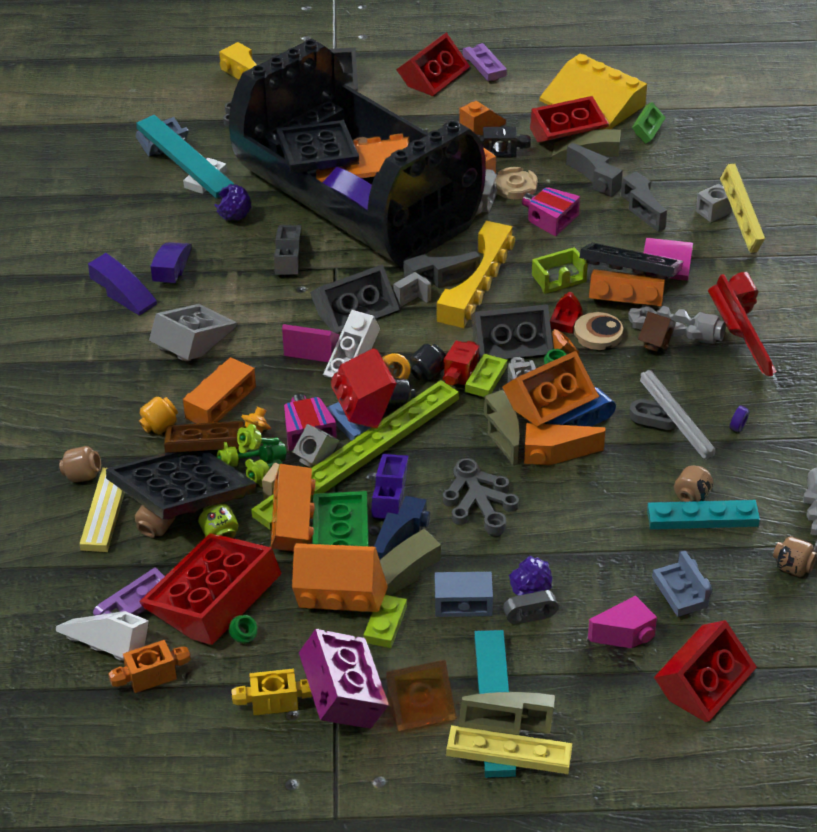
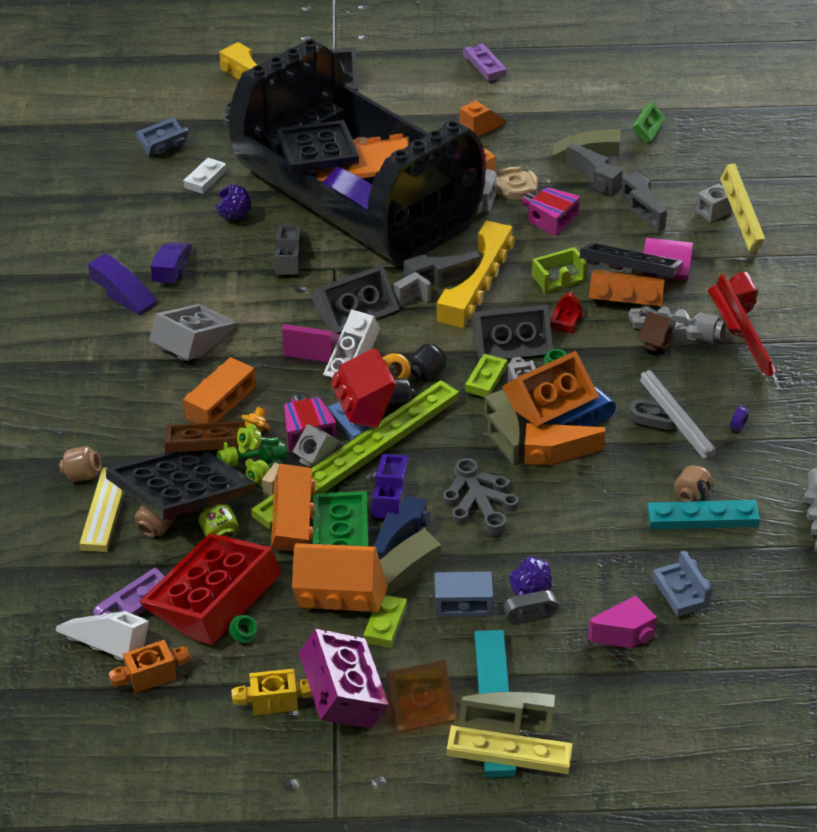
teal tile [136,115,234,198] -> none
light orange head [139,396,178,435] -> none
red slope [396,32,470,96] -> none
red piece [443,340,480,385] -> none
black piece [477,127,531,157] -> none
red slope [530,96,609,142] -> none
yellow slope [539,54,647,130] -> none
orange slope [553,329,579,355] -> none
tan tile [574,312,623,350] -> none
red slope [654,620,757,722] -> none
medium nougat head [773,536,817,577] -> none

